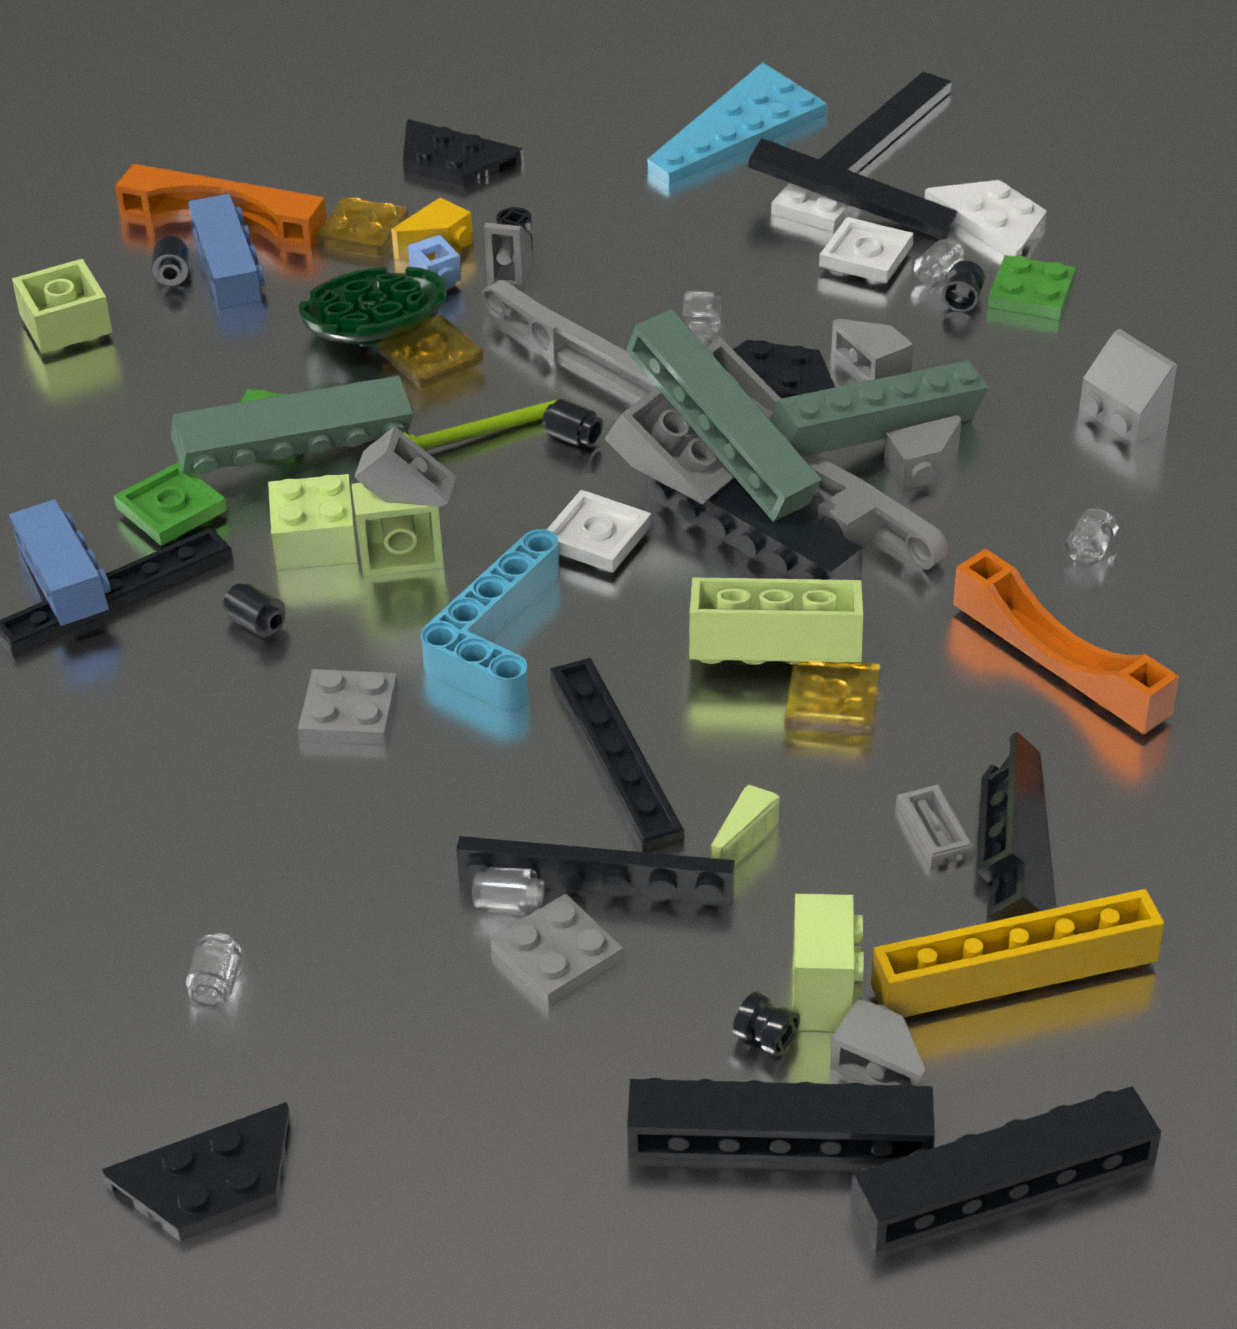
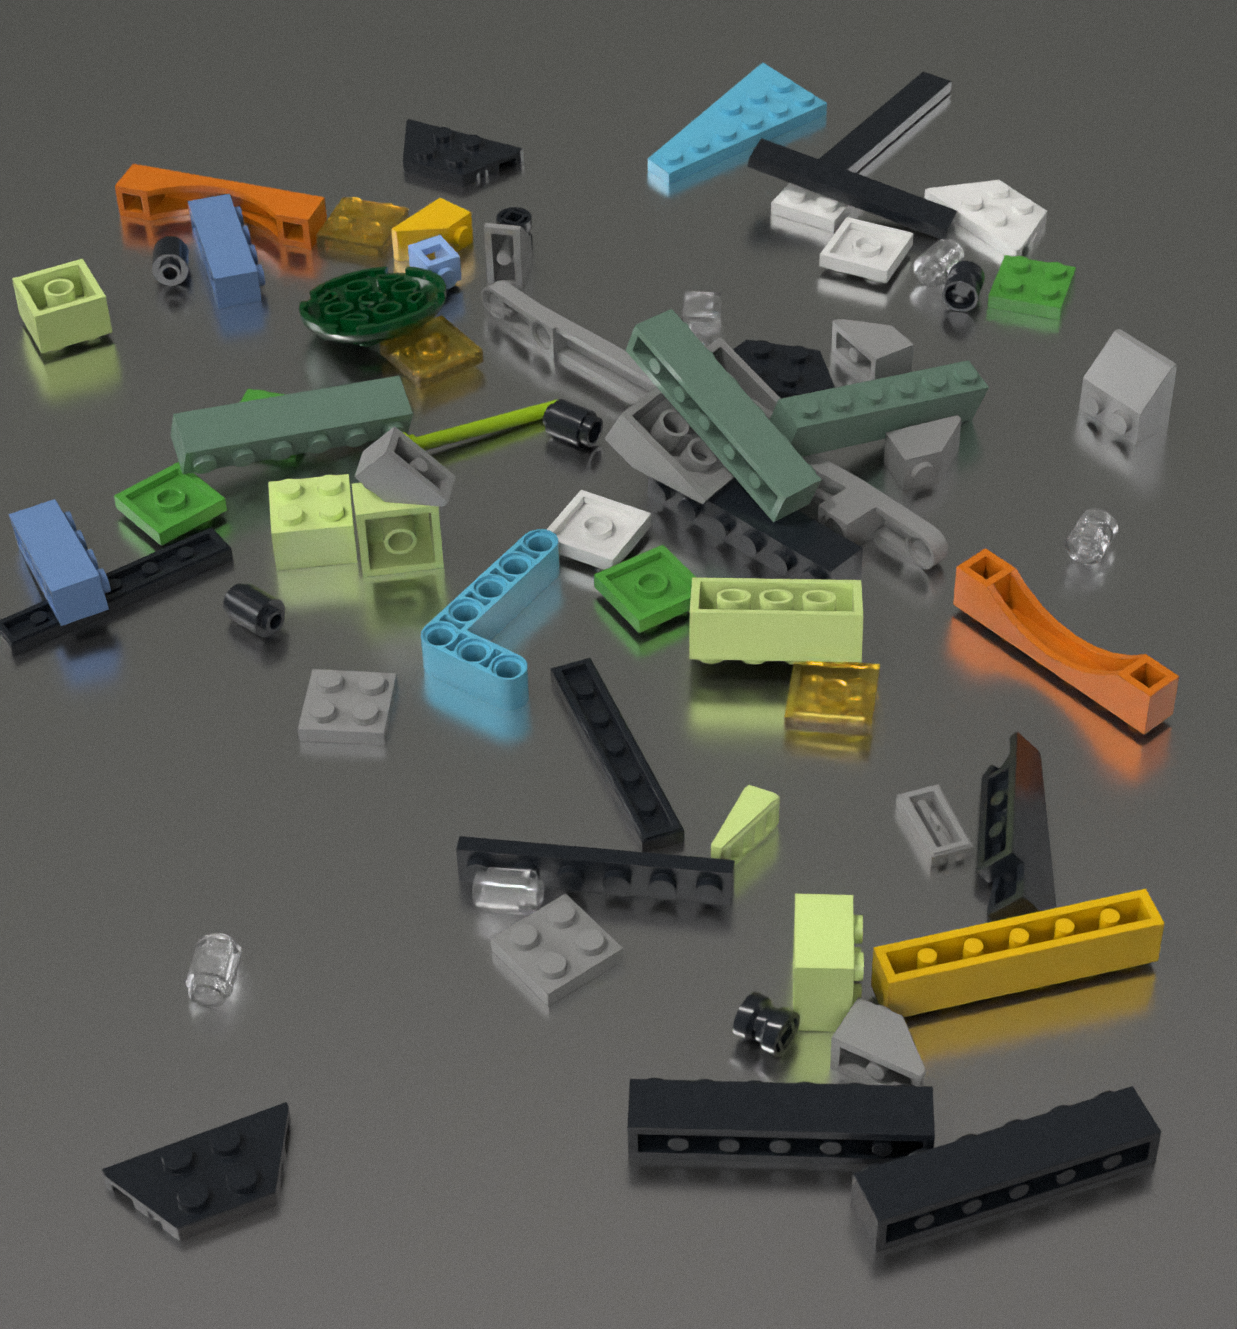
none -> bright green plate [594,544,697,633]

